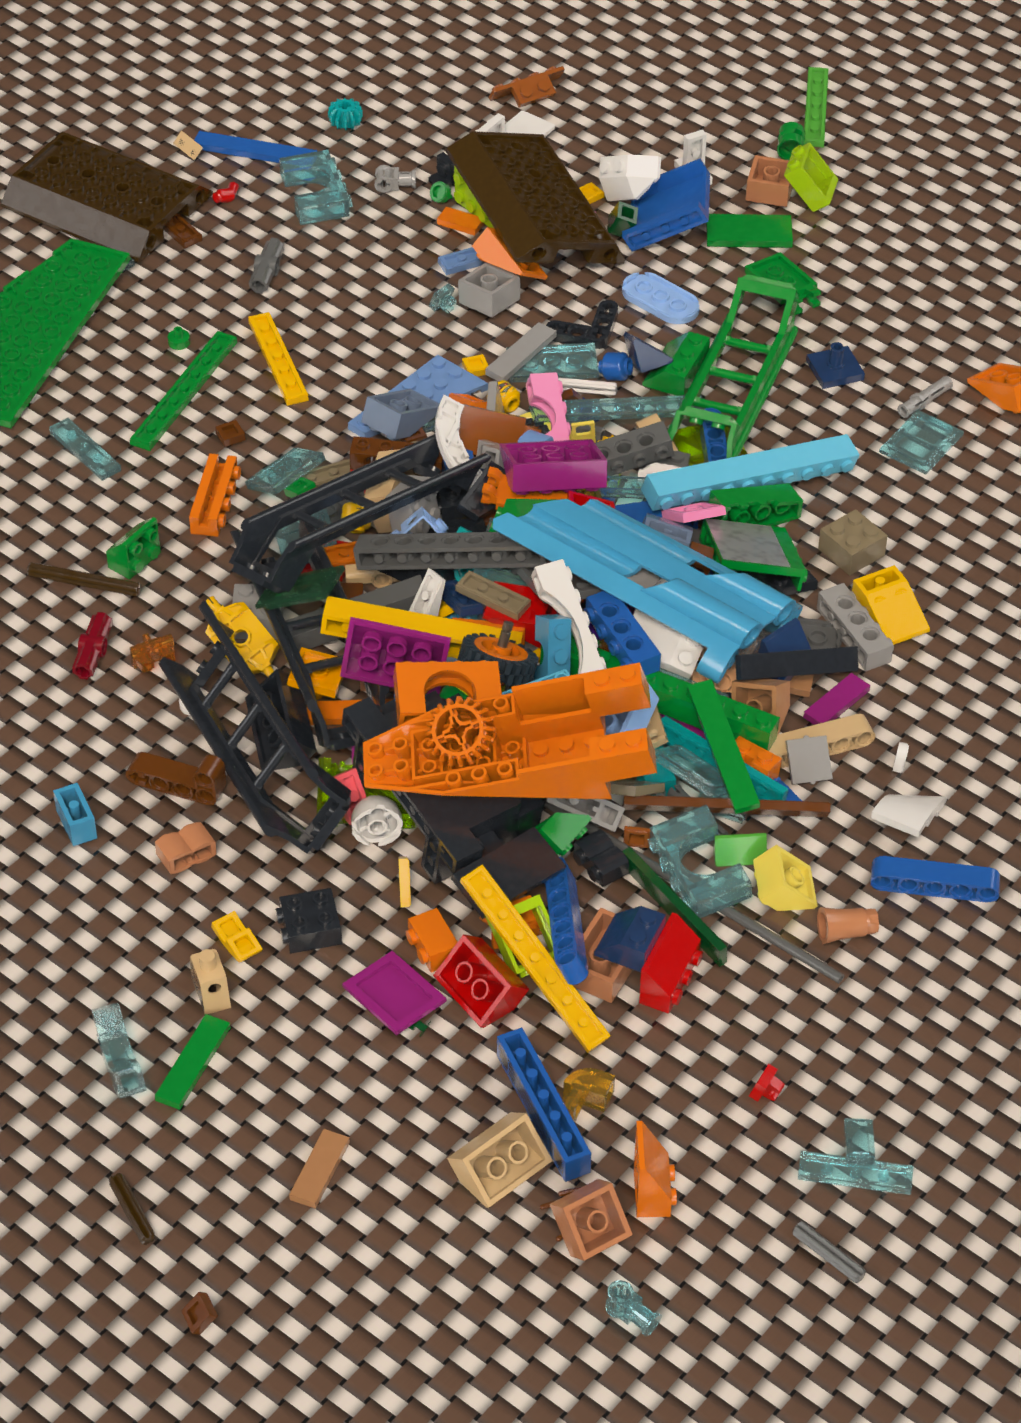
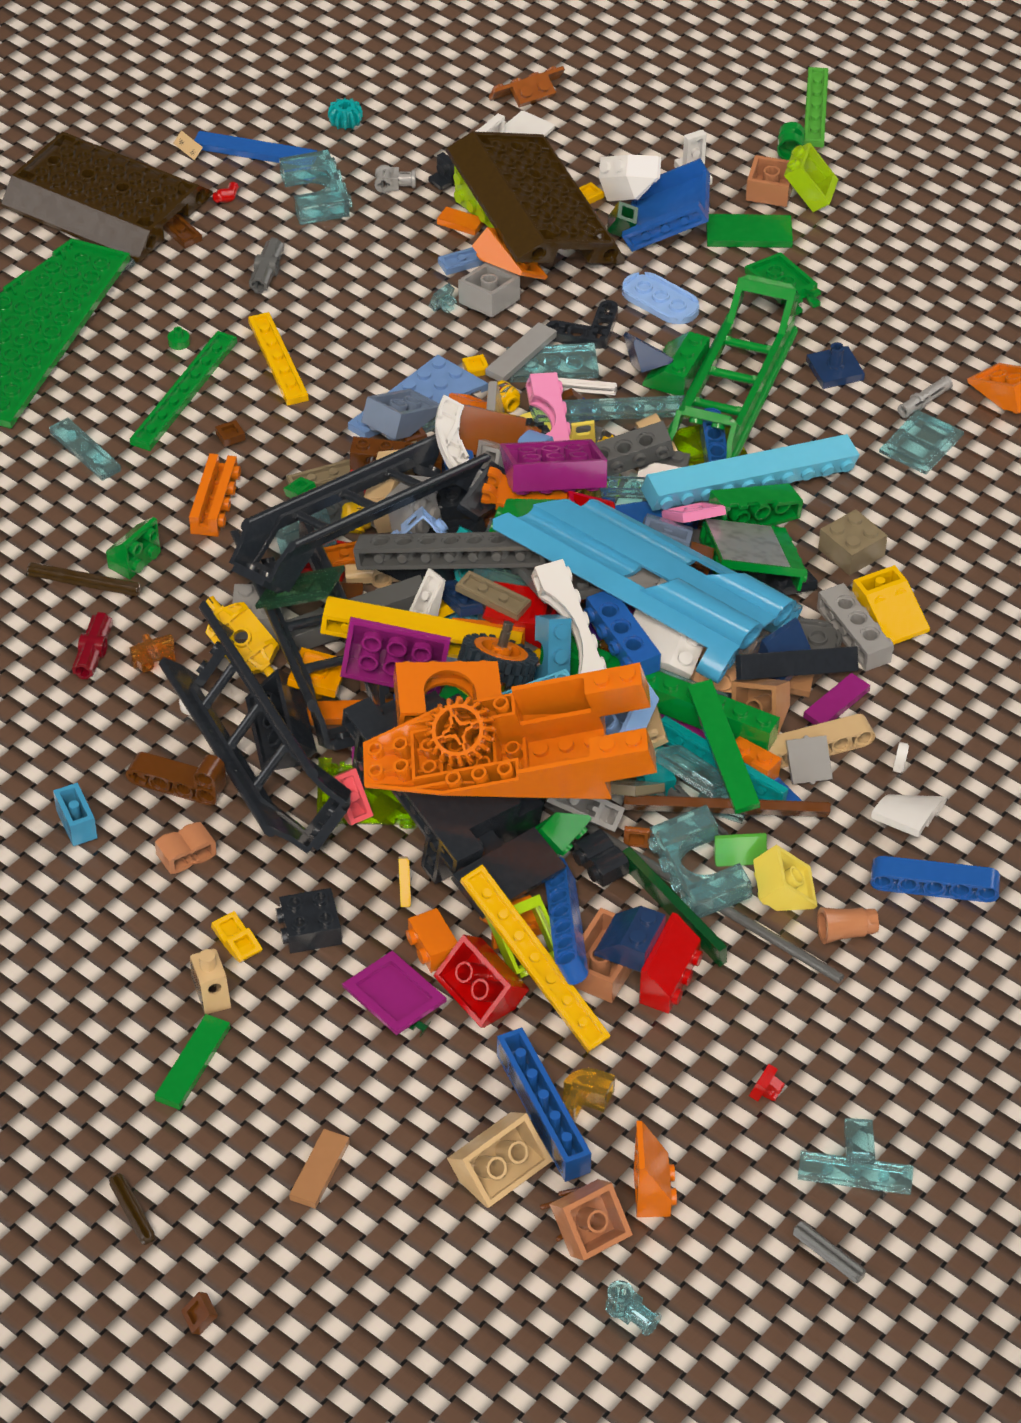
clear light blue arch [91,1002,147,1099] -> none
clear light blue tile [245,448,326,494] -> none
white cylinder [351,795,403,846] -> none
green tile [430,181,453,204] -> none
blue head [598,352,633,381] -> none

